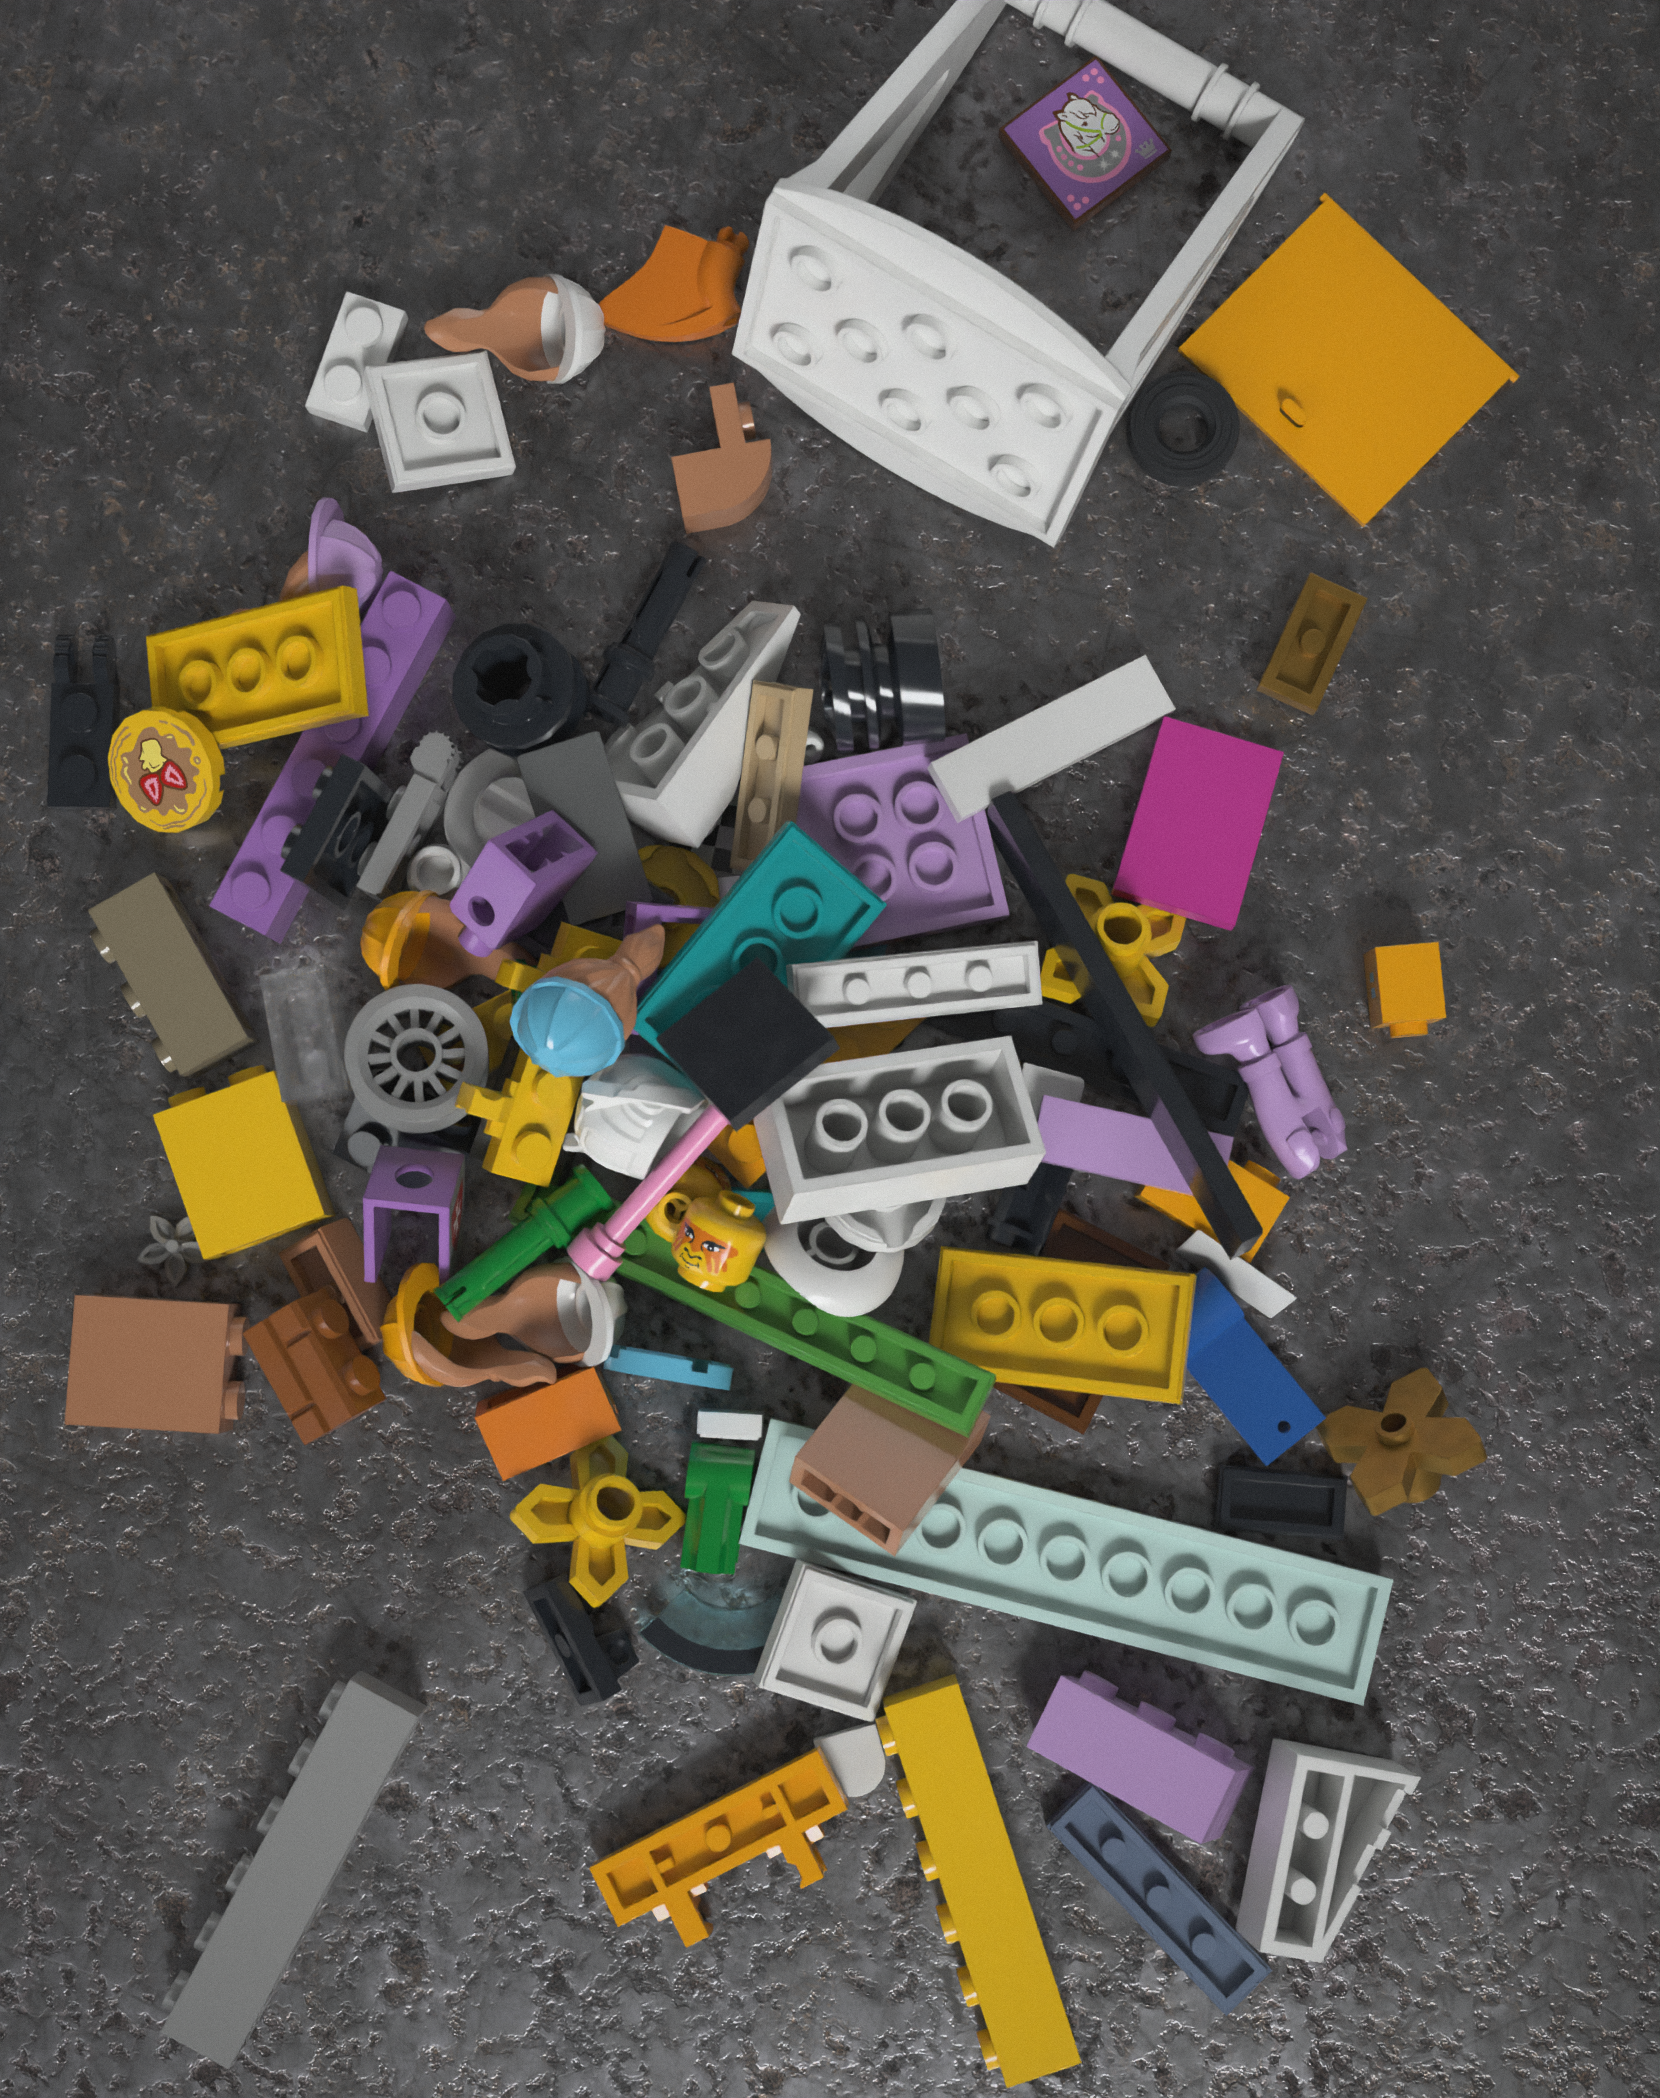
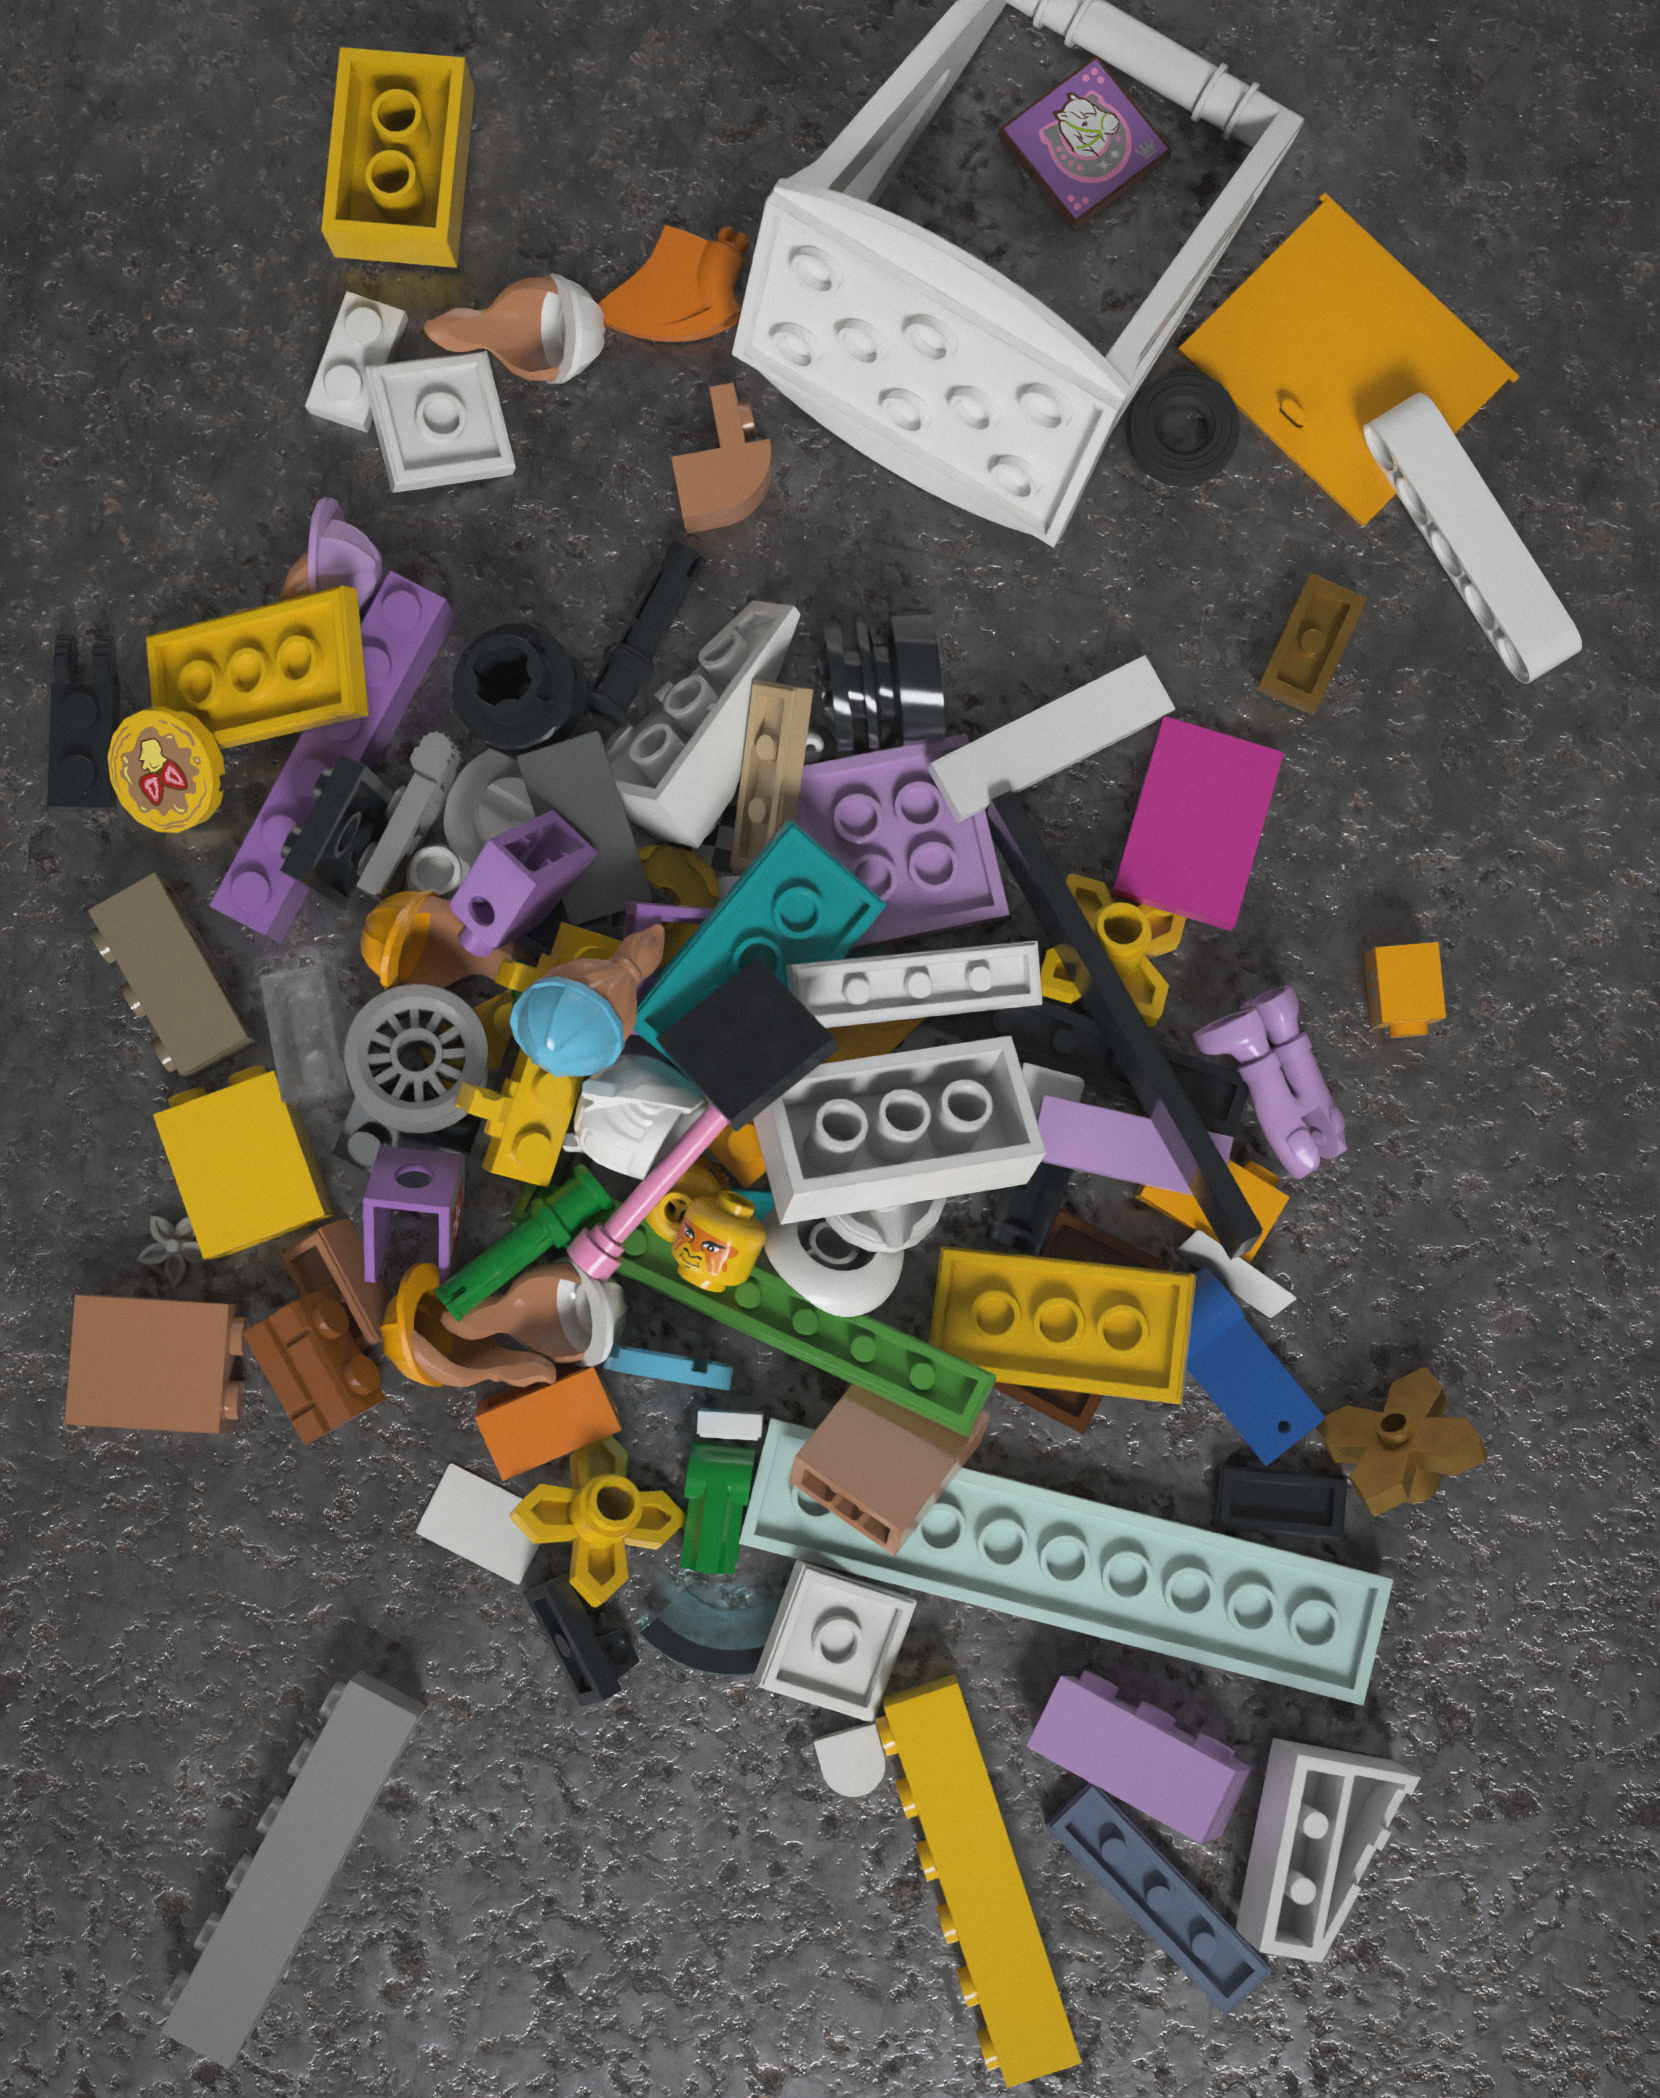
light orange hinge [589,1746,849,1948] -> none
none -> yellow brick [321,47,475,268]
none -> white sticker [416,1463,540,1584]
none -> white beam [1363,392,1582,684]

